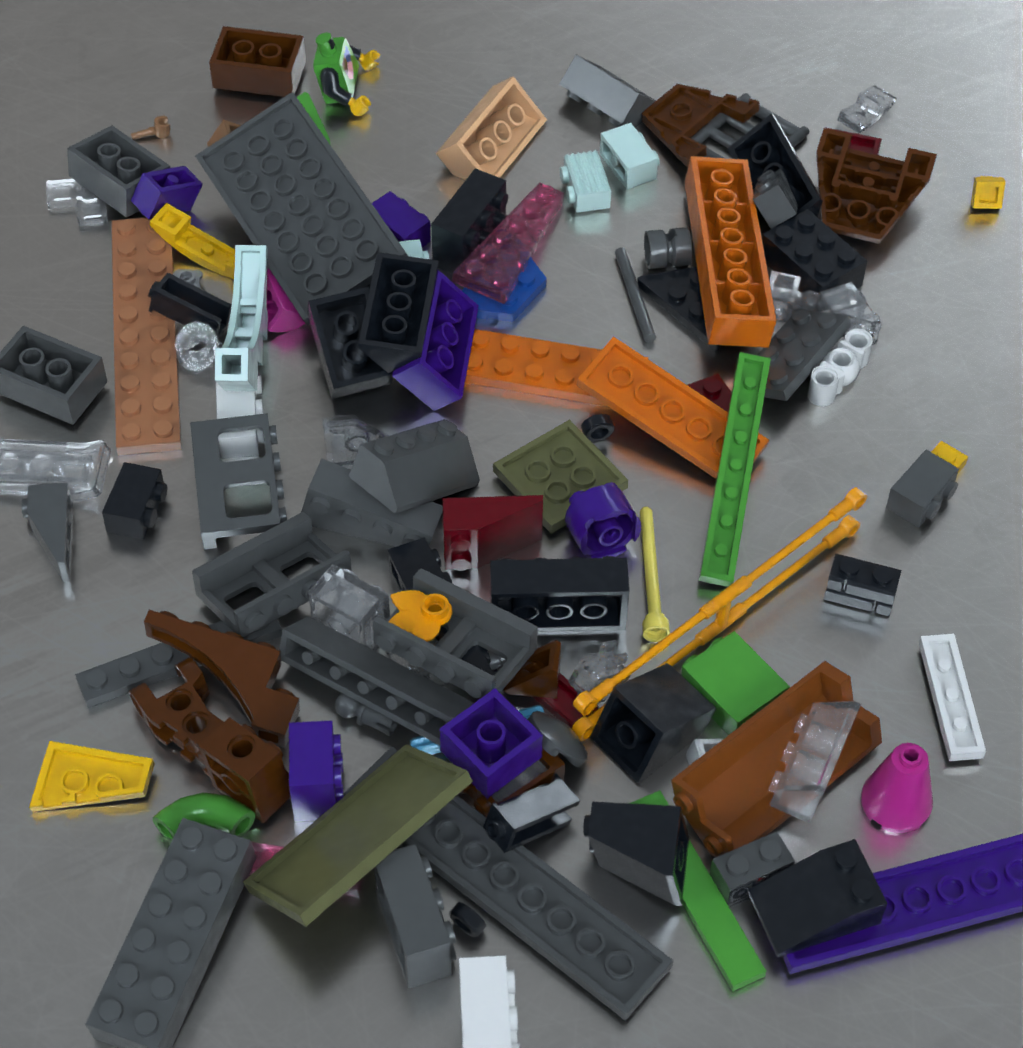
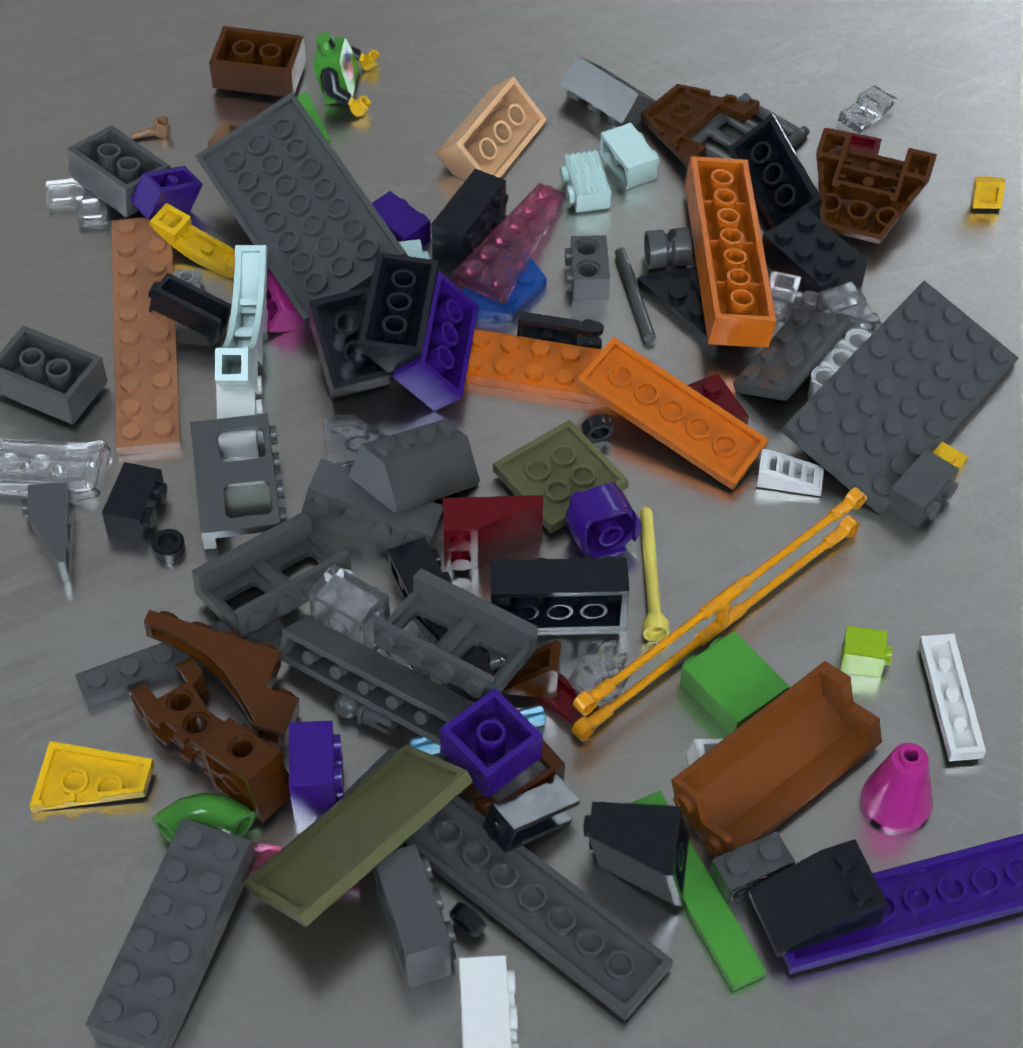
clear gear [175,322,221,371] -> none
light orange plate [388,590,452,642] -> none
dark grey dish [527,711,588,767] -> none
black slope [590,663,716,783] -> none
bright green plate [698,352,771,587] -> none
dark grey slope [753,169,798,229] -> none
clear slope [768,701,861,823] -> none
black brick [824,554,902,616] -> none
none -> black tile [151,529,186,562]
none -> black hinge [517,311,604,349]
none -> dark grey brick [565,235,610,300]
none -> white slope [757,449,824,496]
none -> dark grey plate [781,280,1019,515]
none -> lime brick [840,625,893,678]

